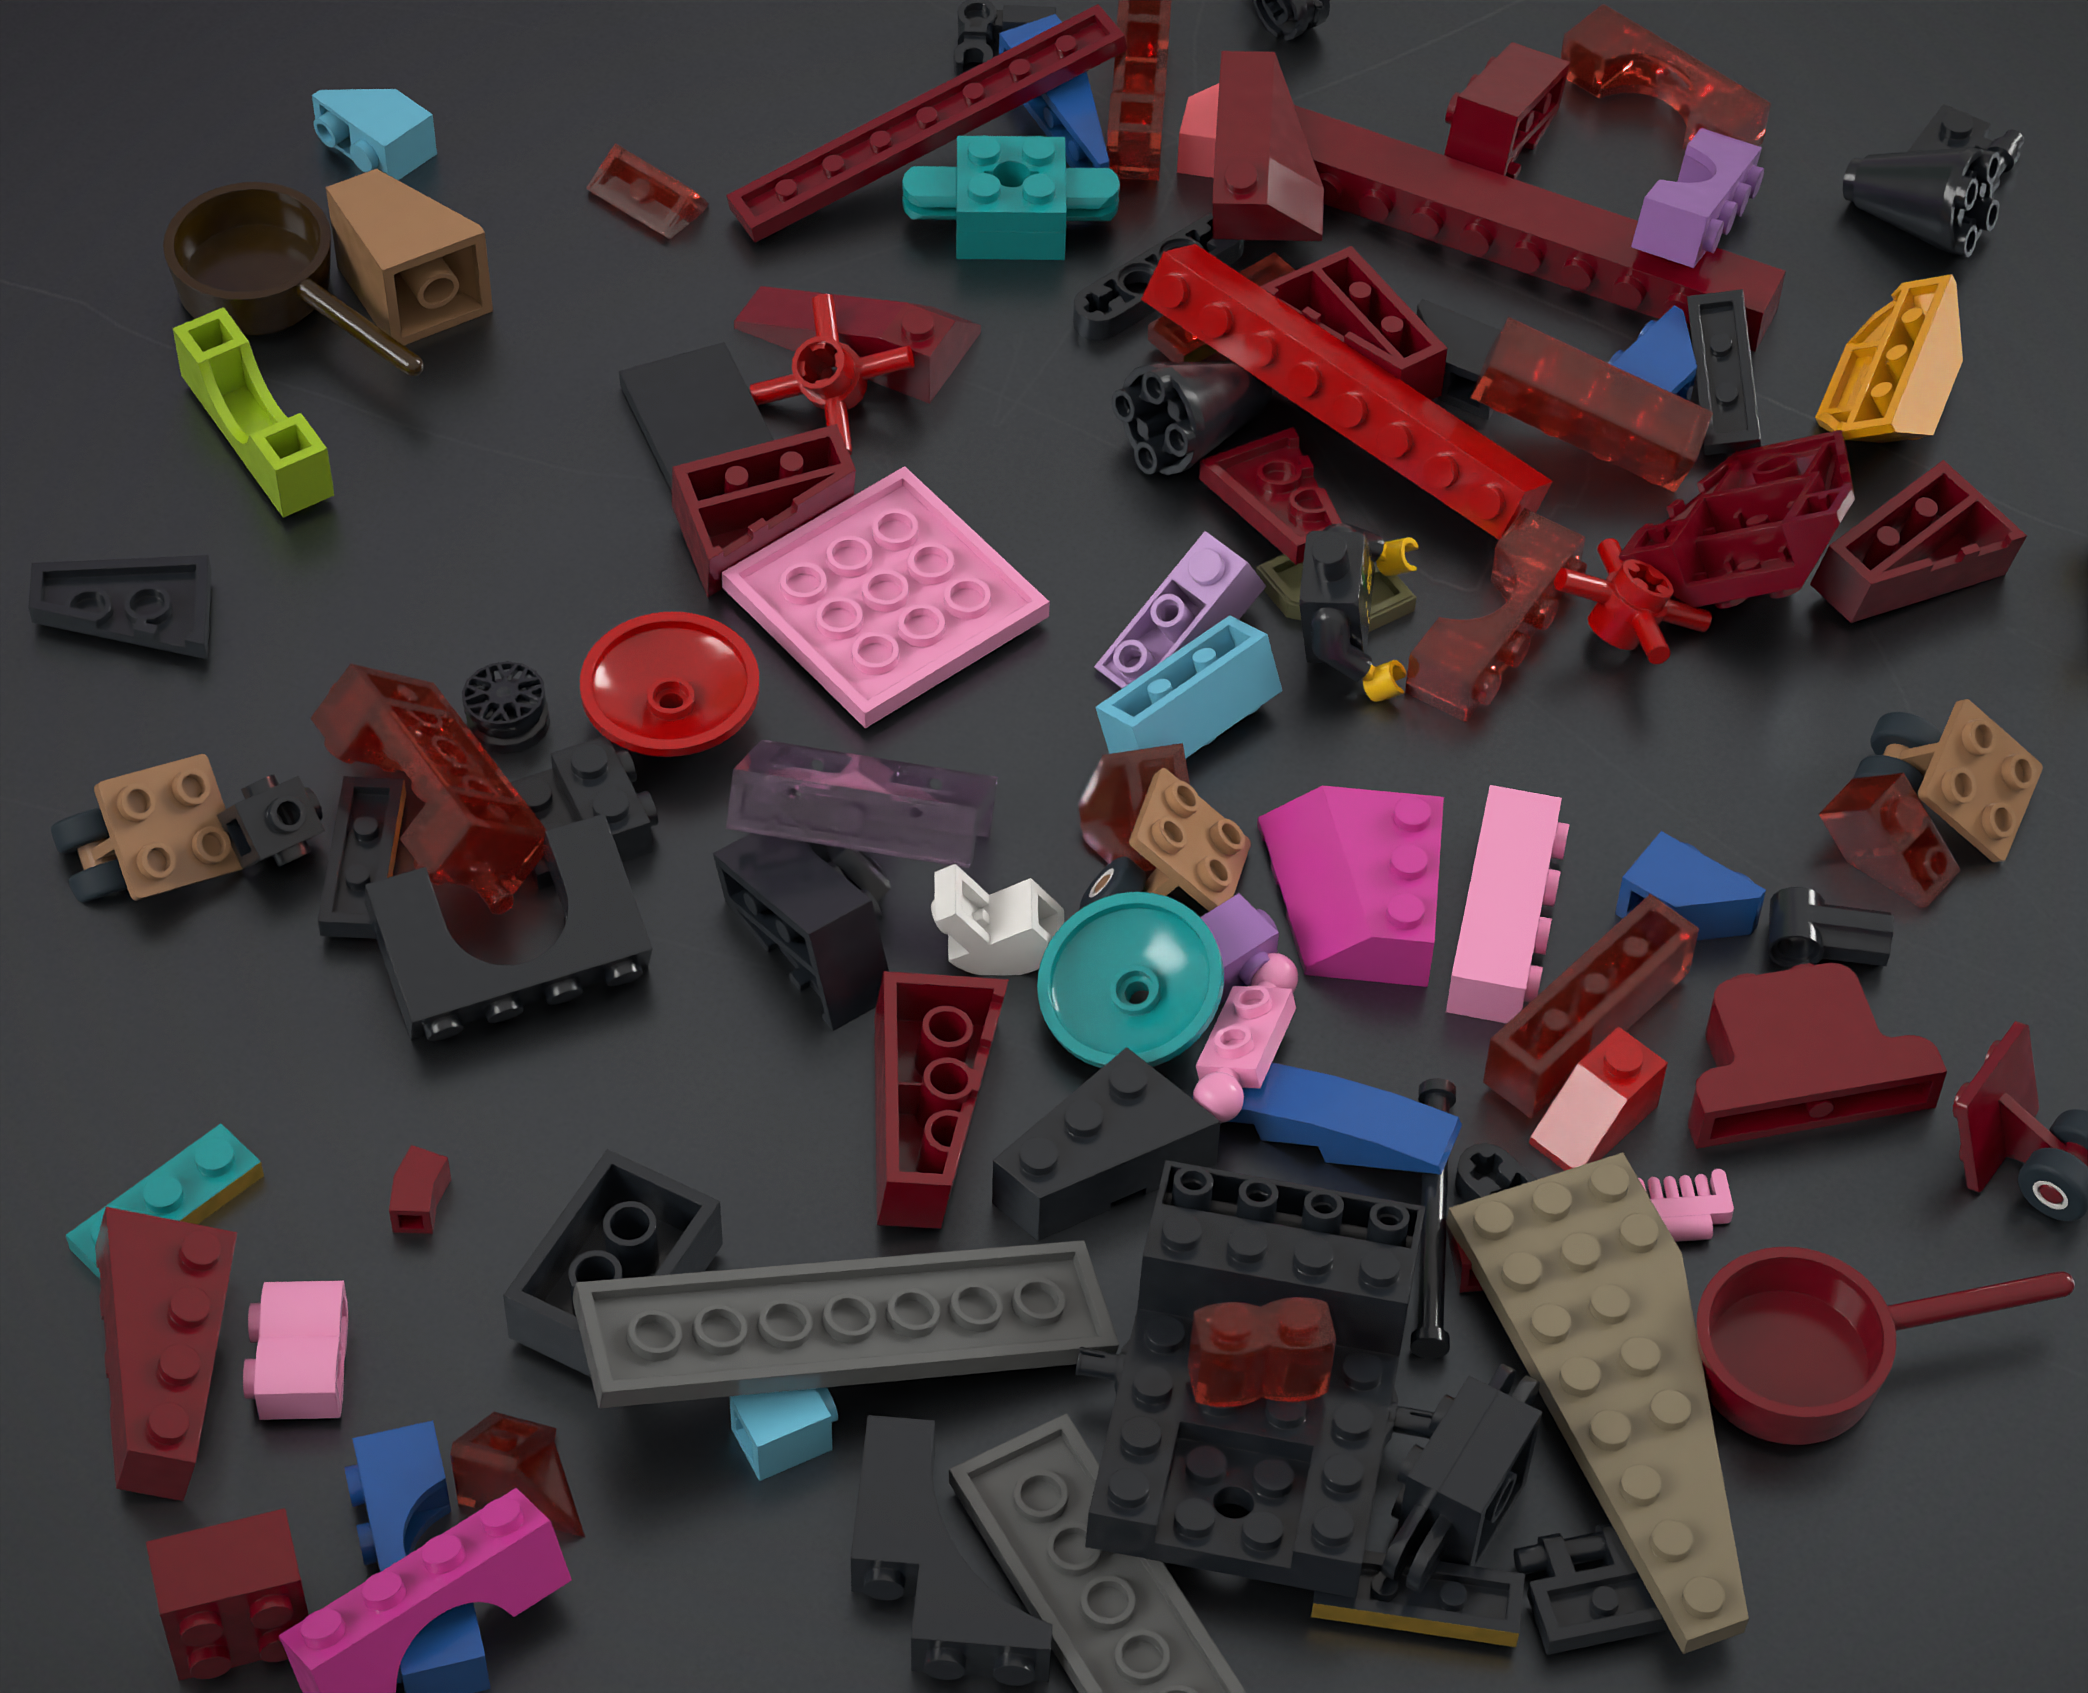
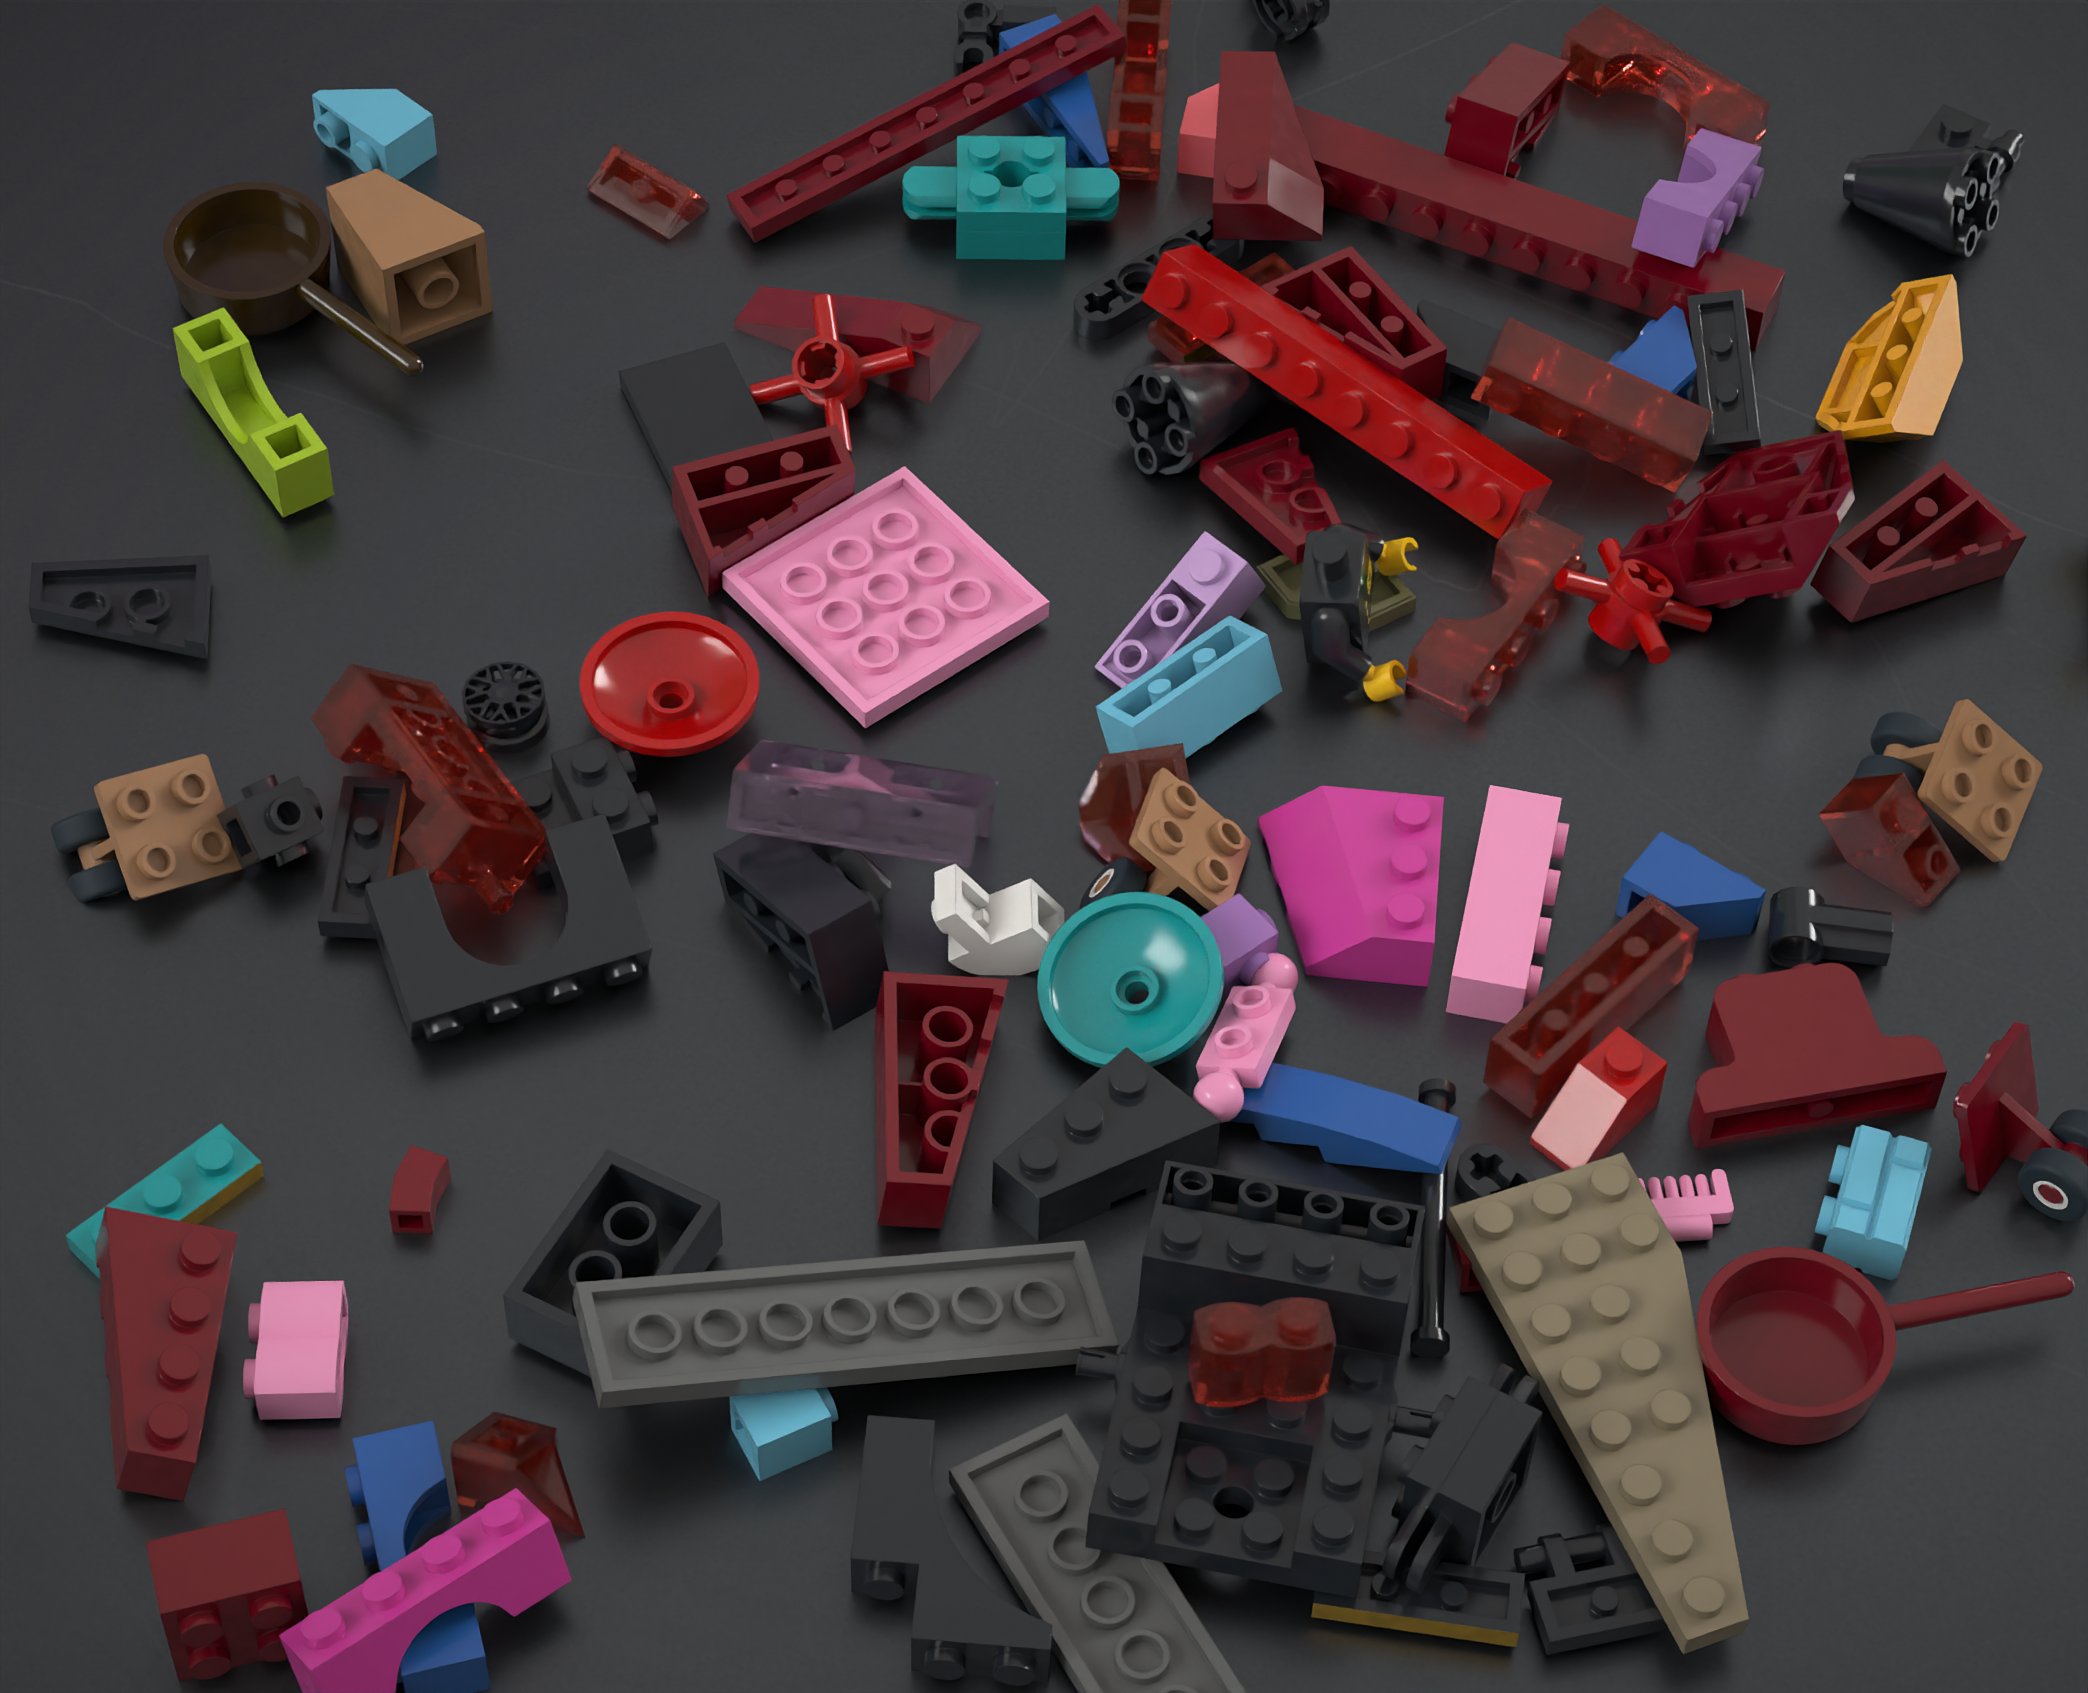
none -> medium azure brick [1815,1125,1932,1281]

